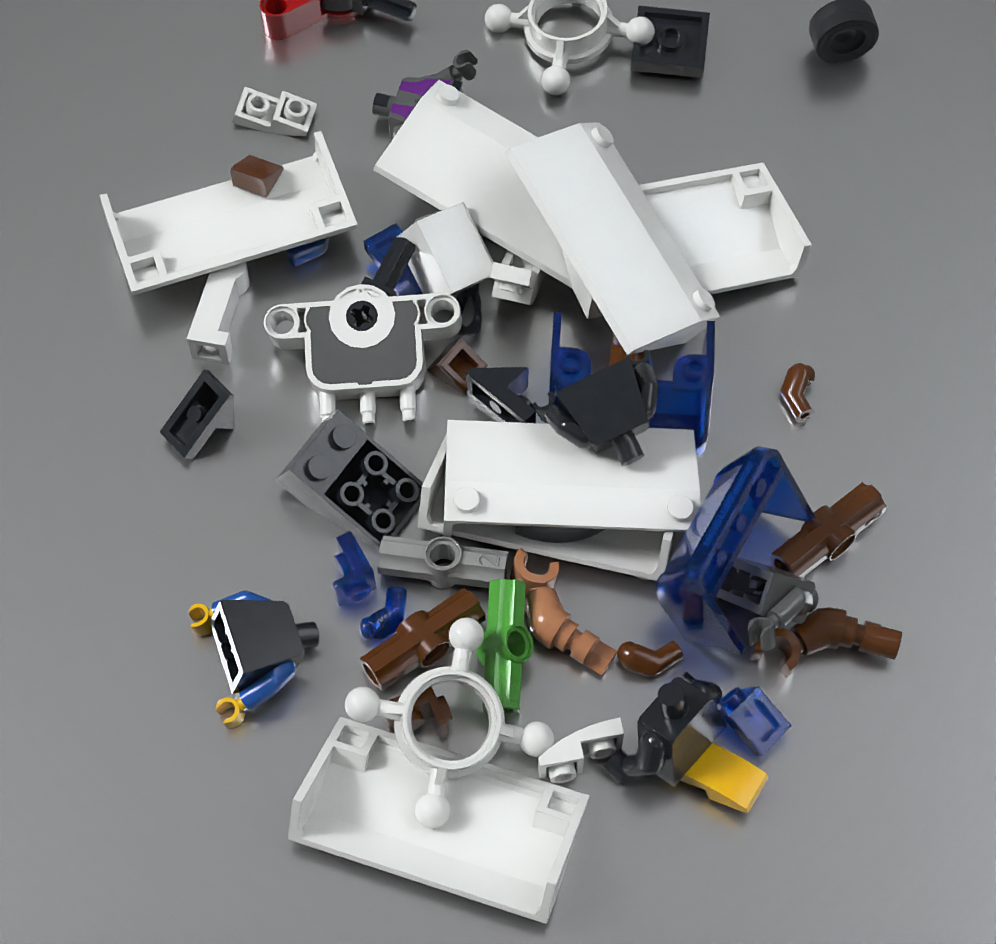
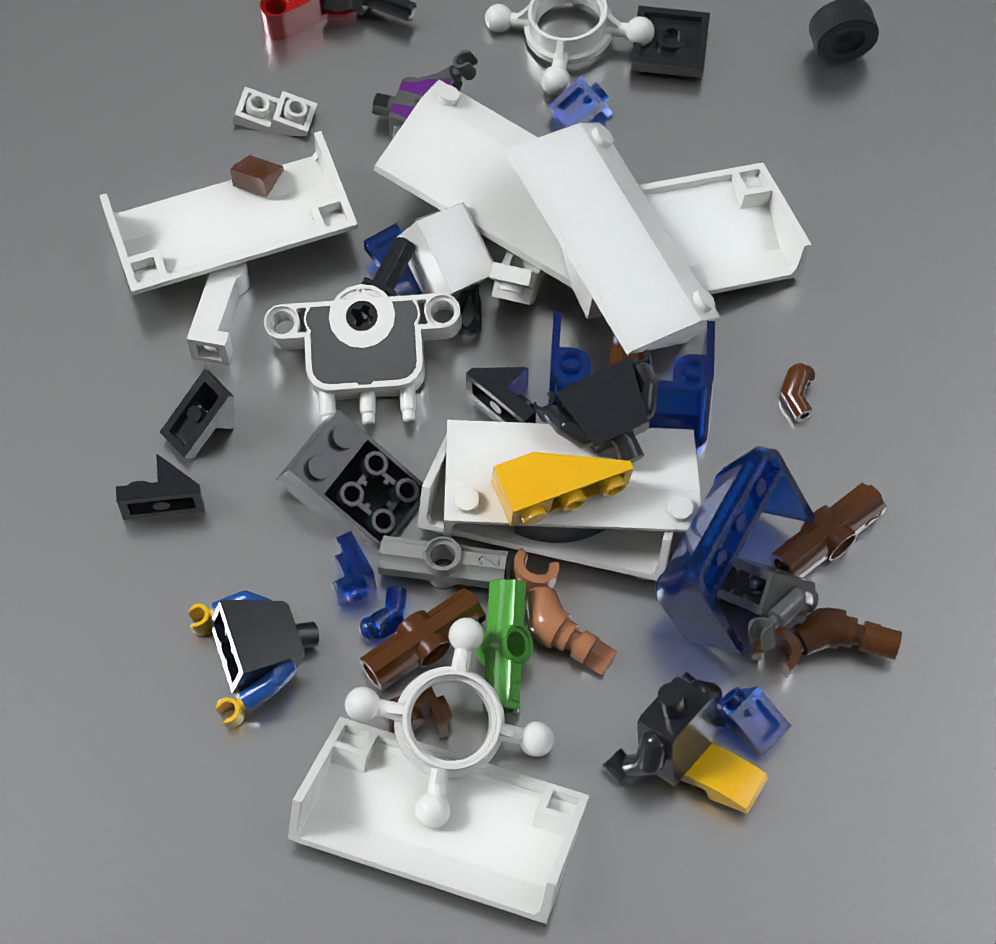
clear blue arm [287,237,330,267] -> none
reddish brown slope [427,338,488,394] -> none
white slope [538,717,624,783] -> none
reddish brown arm [617,640,684,677] -> none
none -> black slope [116,454,206,520]
none -> yellow slope [491,452,634,526]
none -> clear blue bracket [548,76,613,127]

